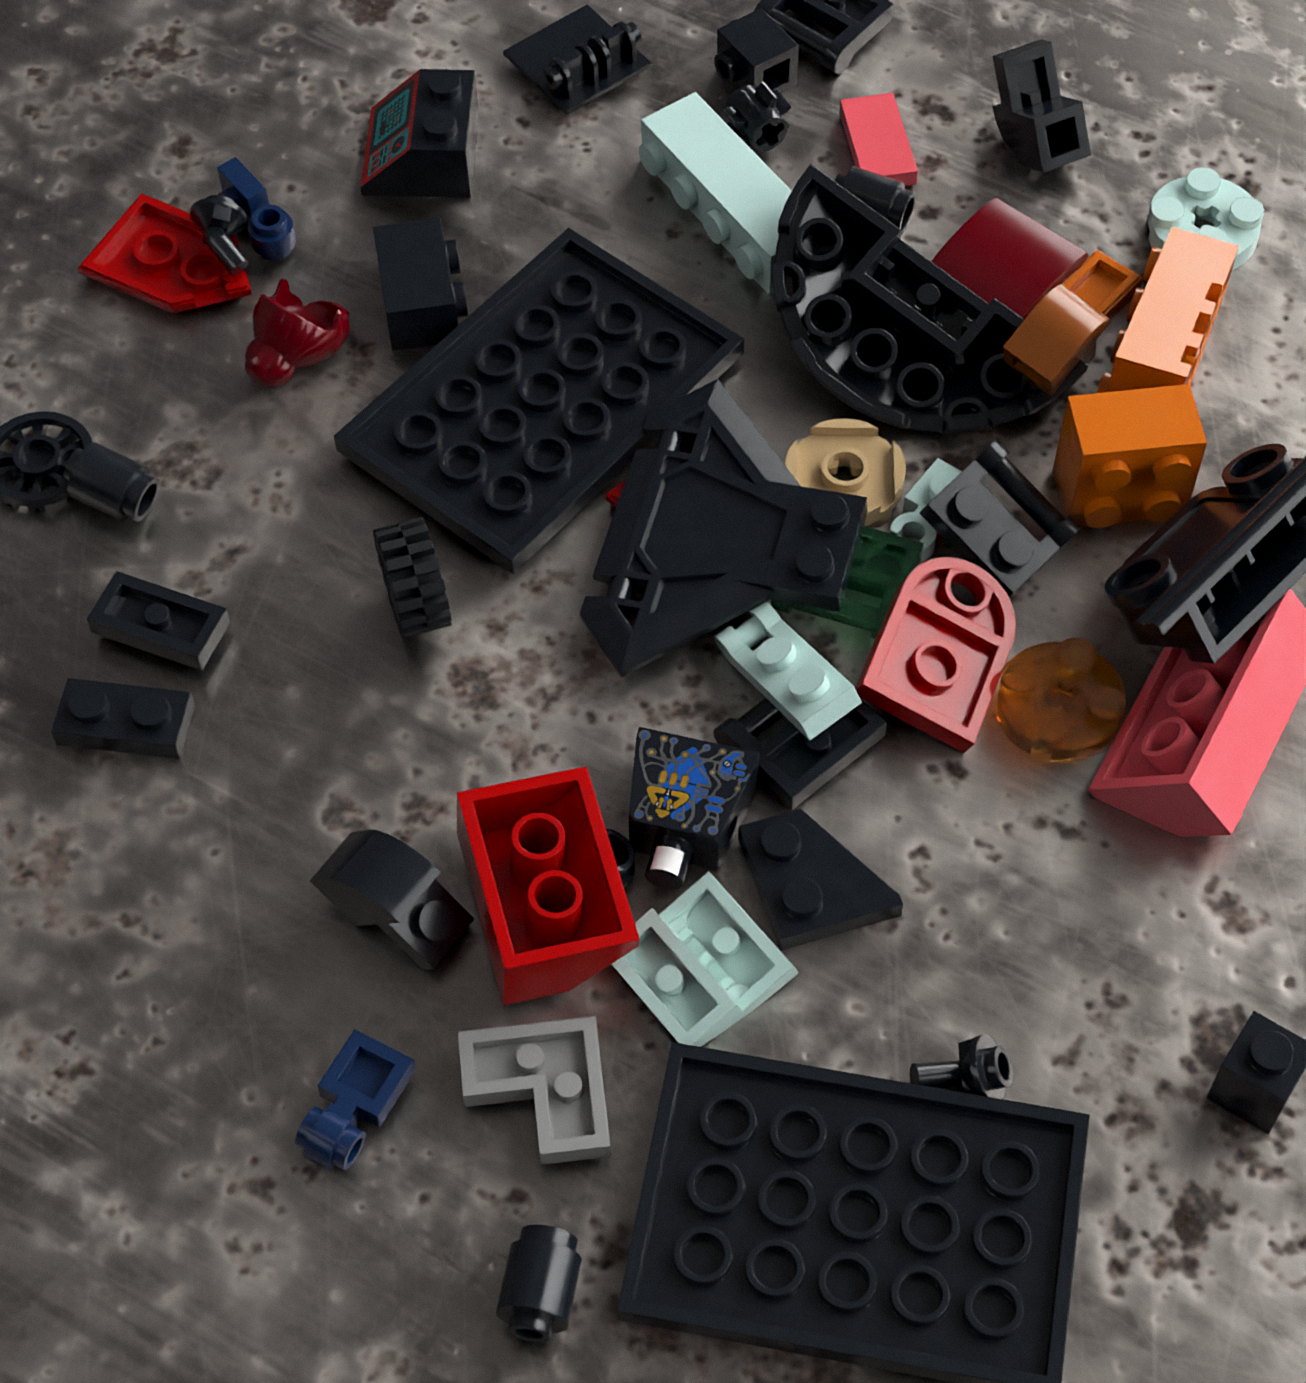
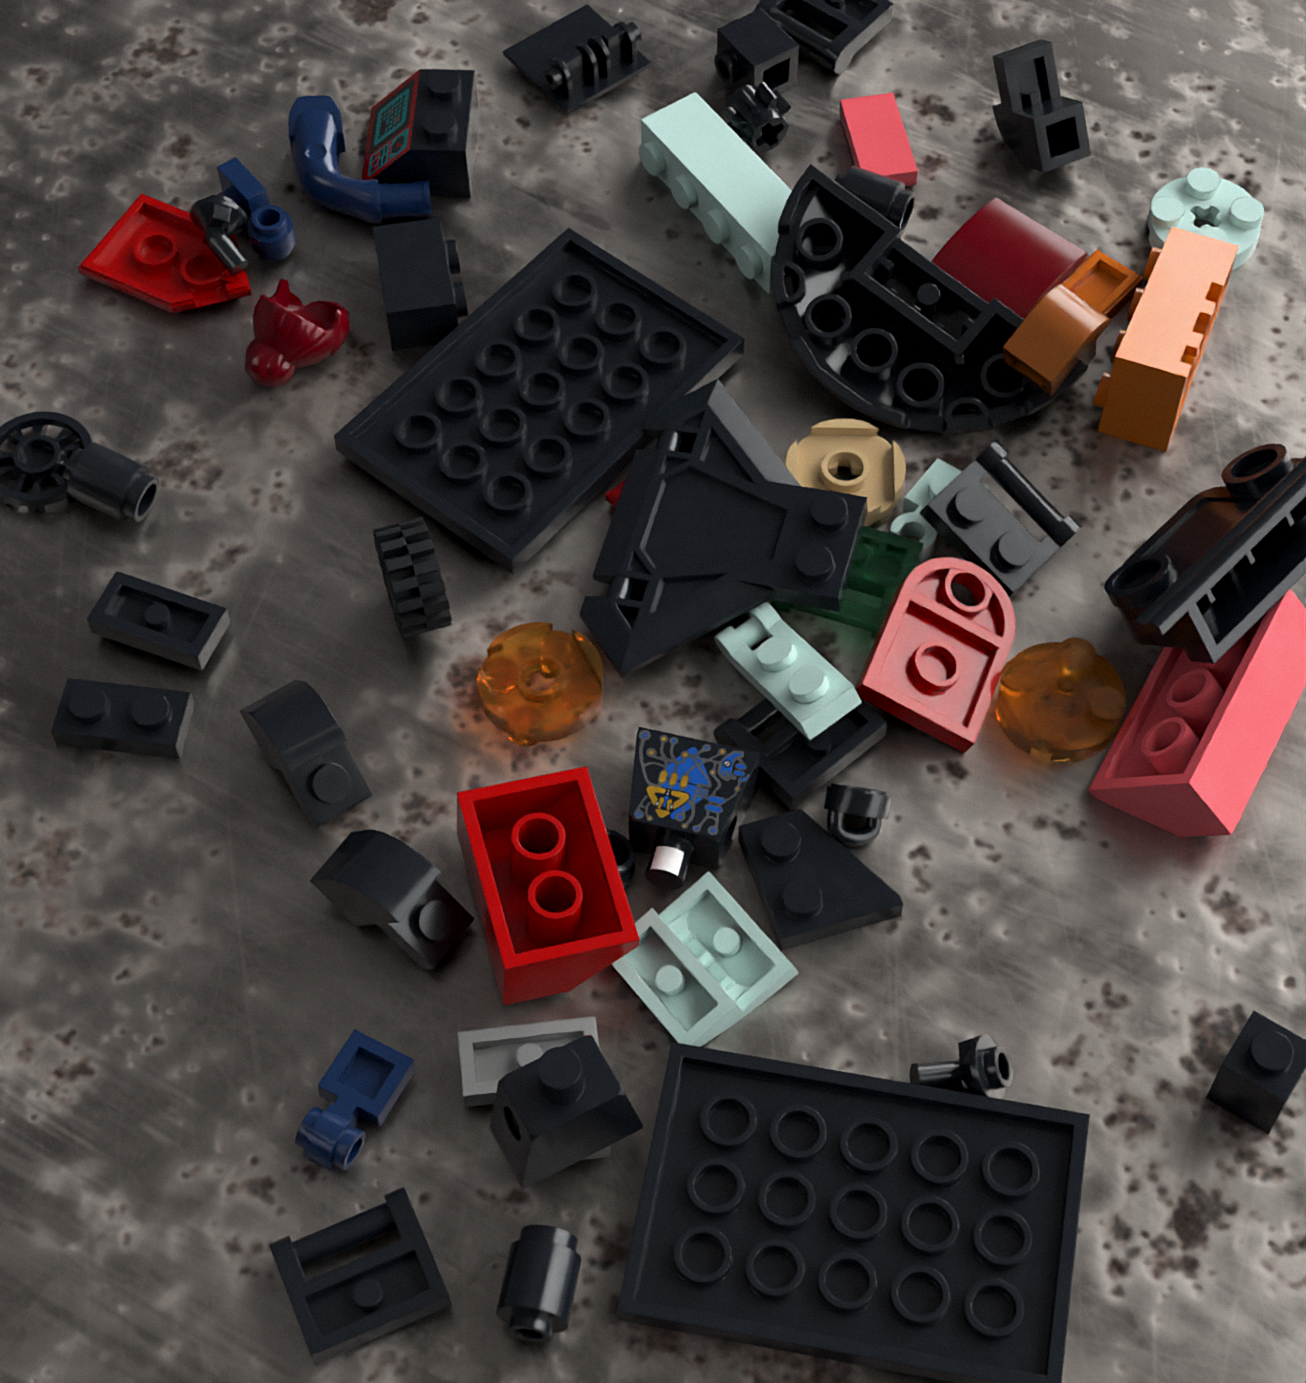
orange brick [1053,384,1207,528] -> none
none -> black brick [240,680,372,828]
none -> black plate [269,1187,452,1365]
none -> dark blue piece [288,95,431,224]
none -> clear orange plate [477,622,605,747]
none -> black torso [490,1035,643,1190]
none -> black tile [824,783,891,846]

